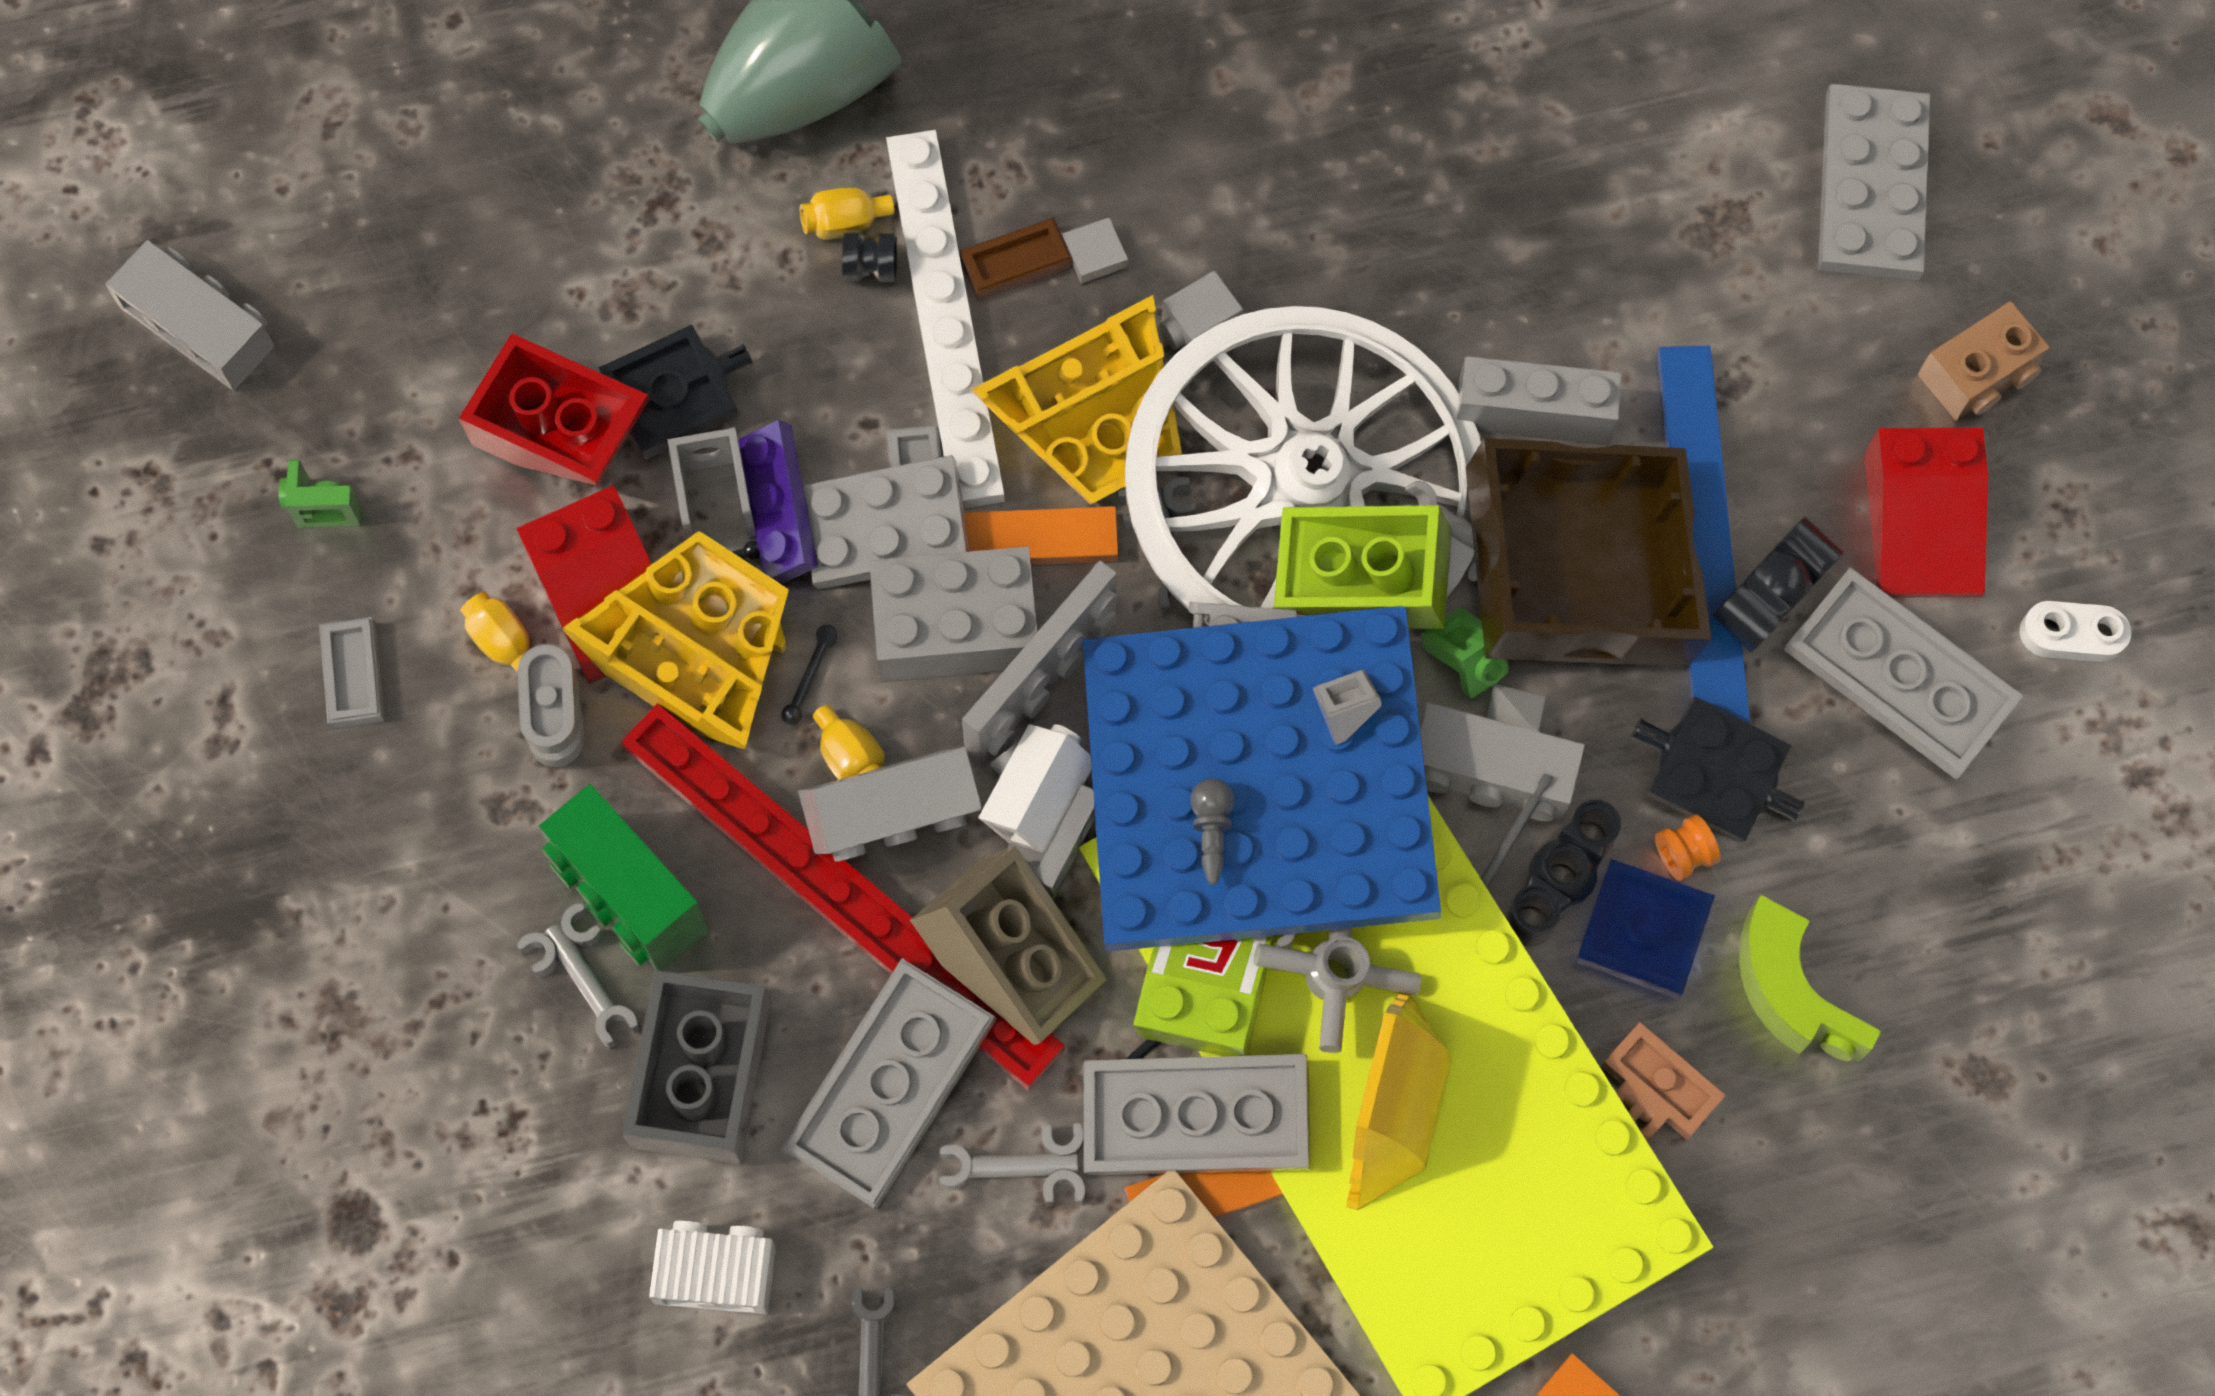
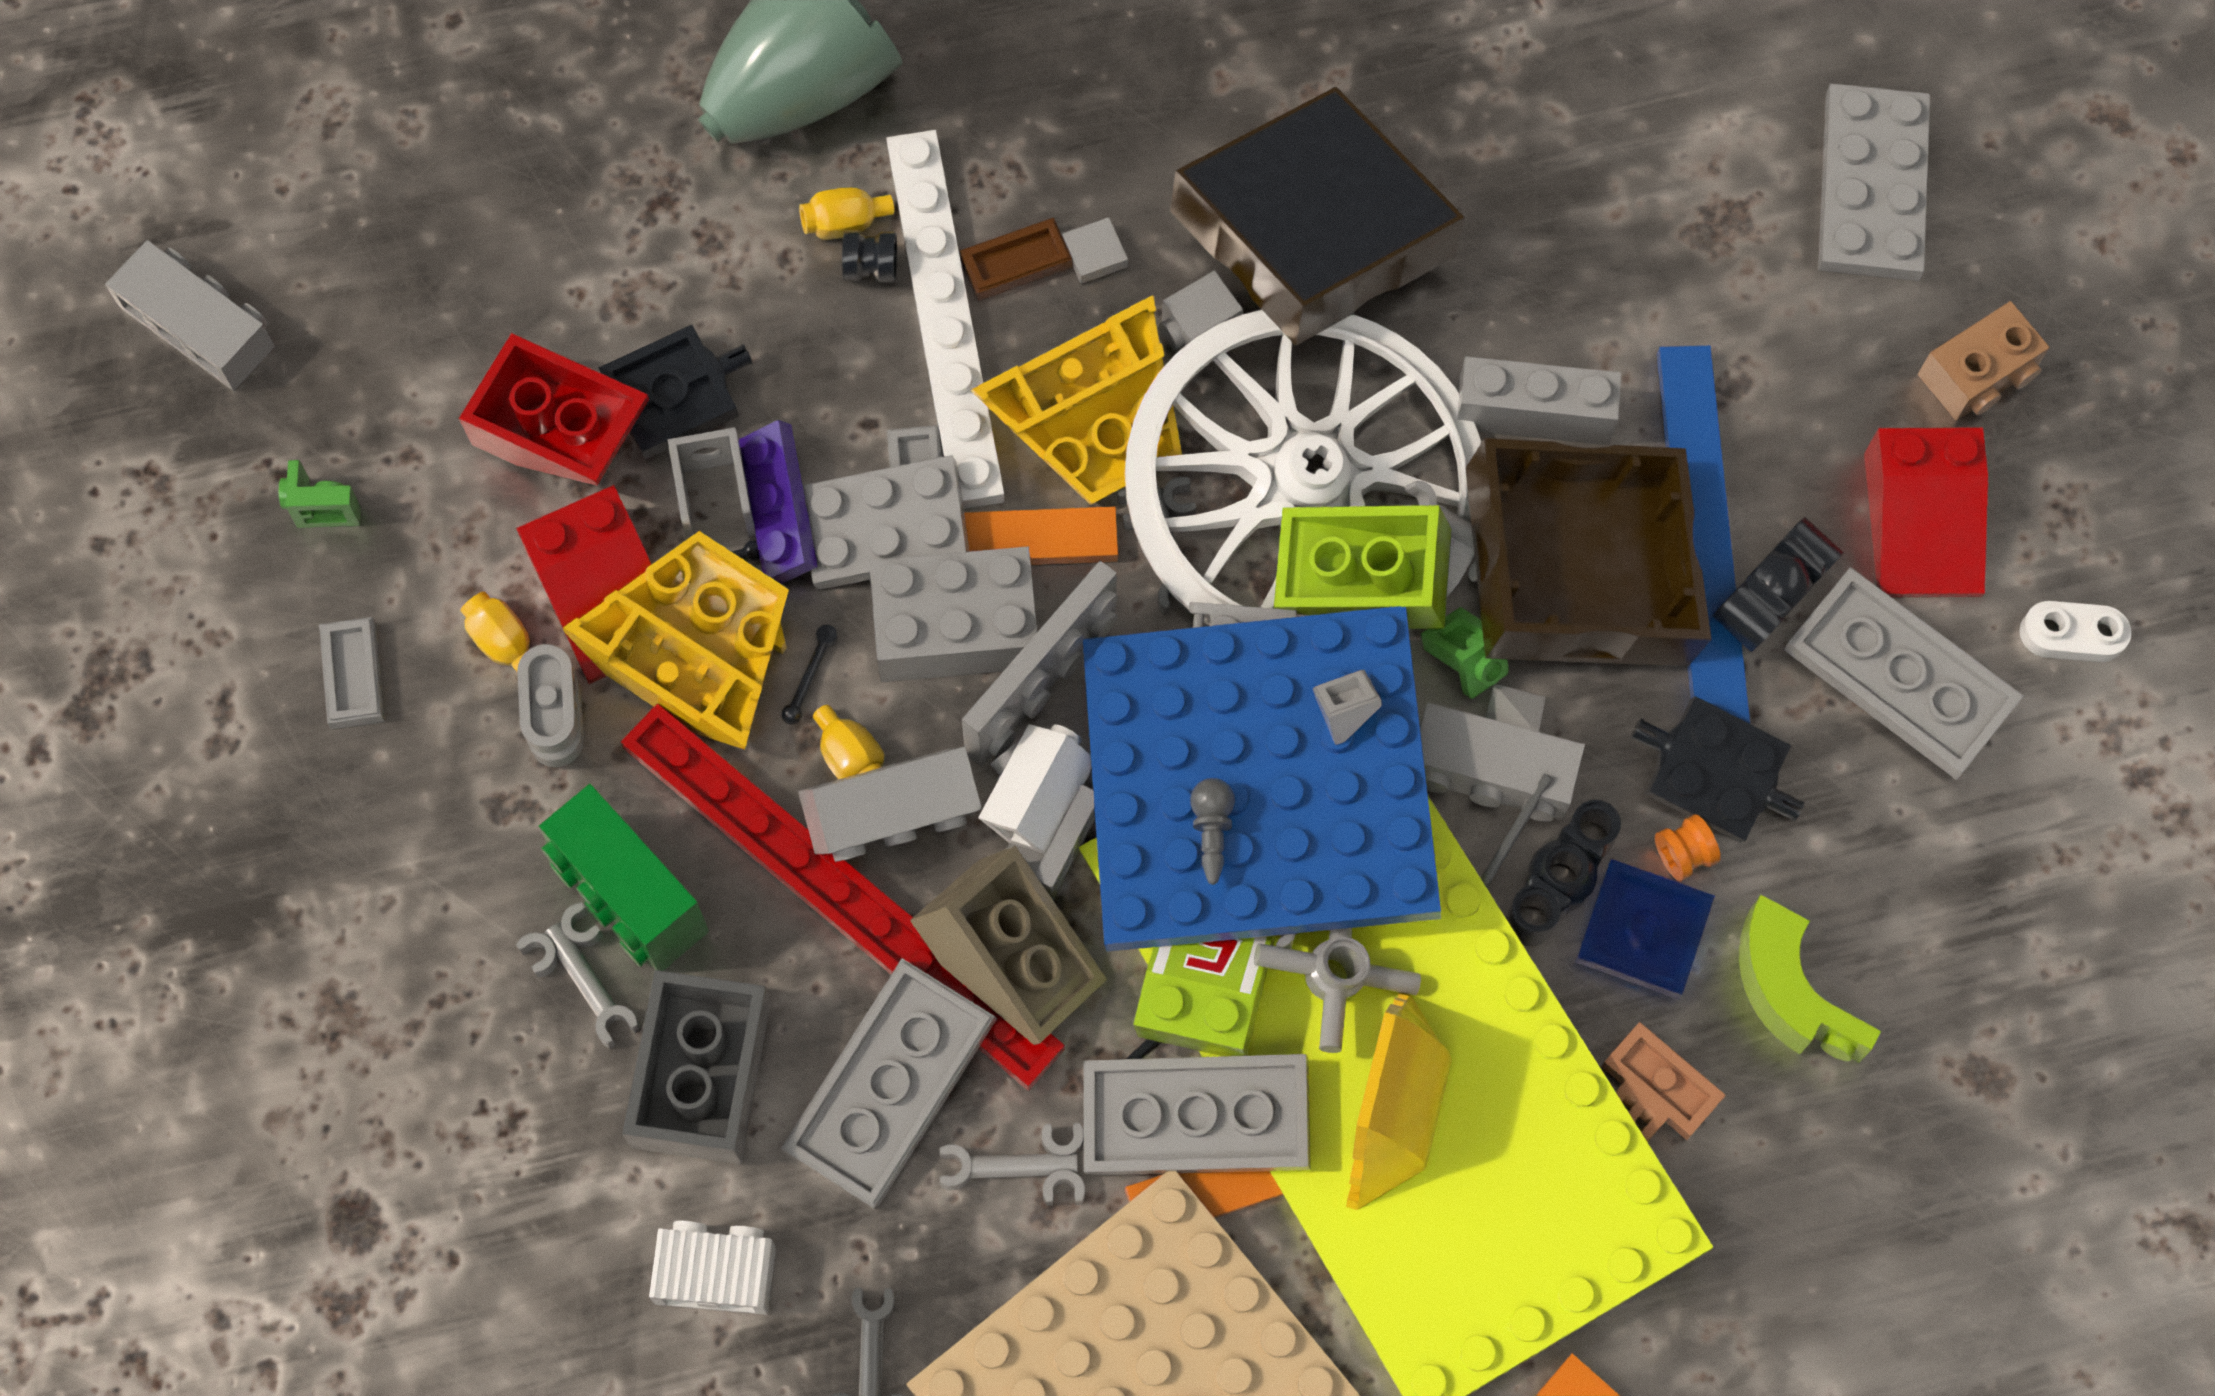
none -> black tile [1170,86,1465,346]

